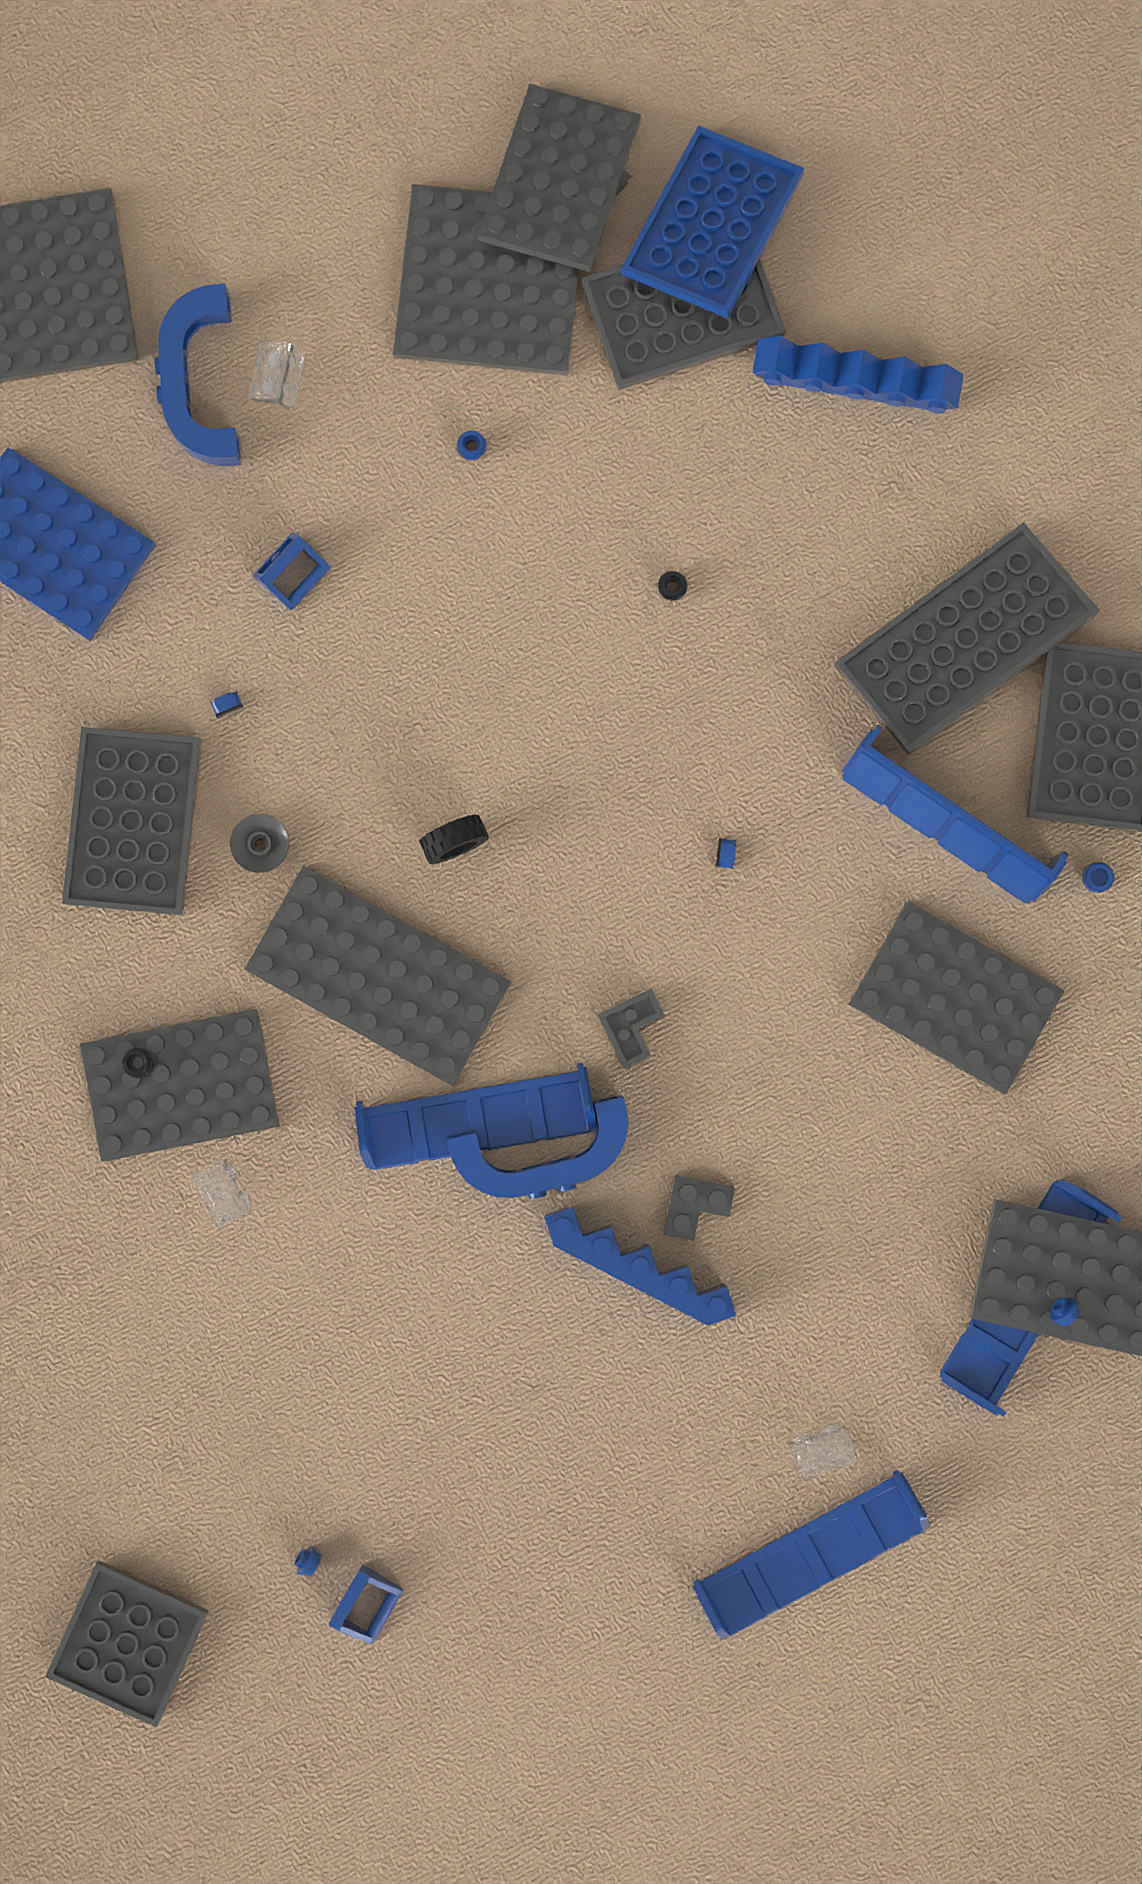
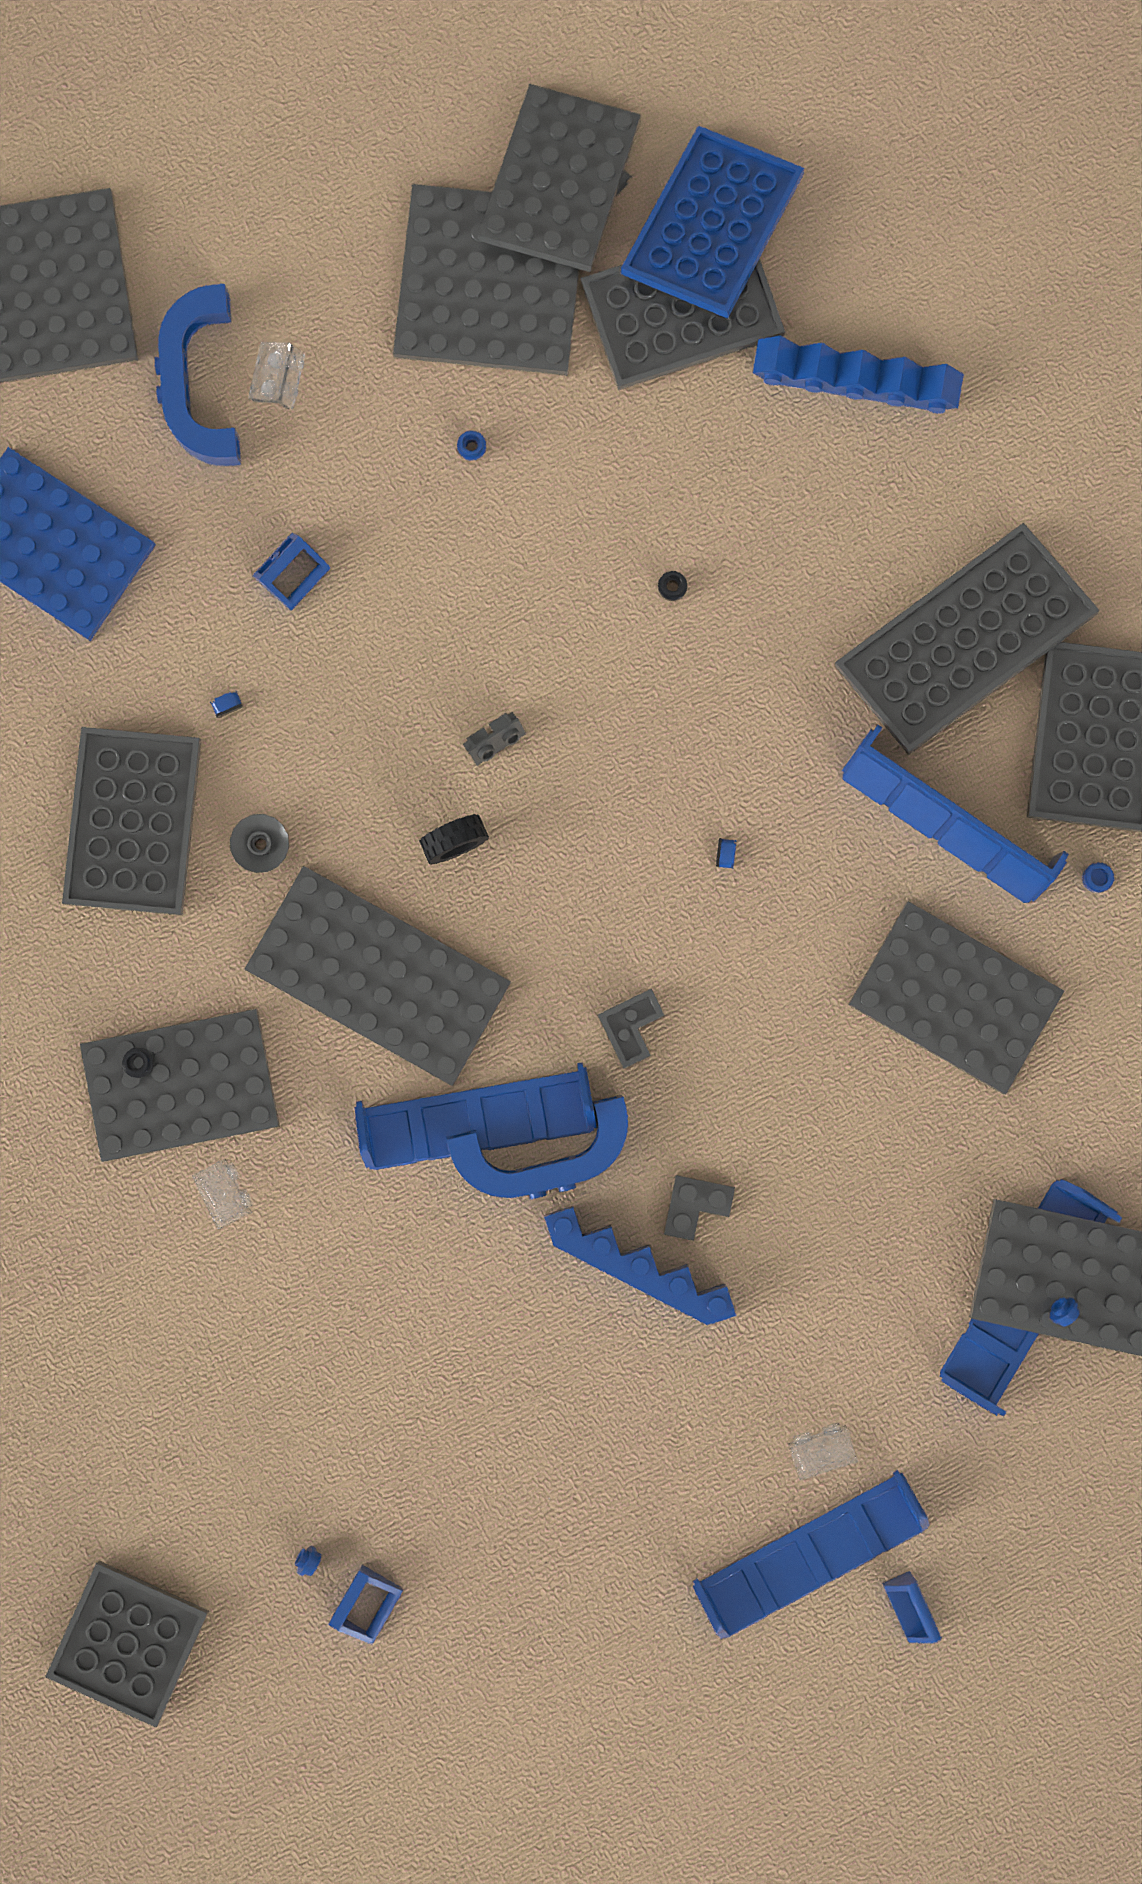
none -> dark grey hinge [463,712,526,766]
none -> blue tile [882,1571,942,1643]

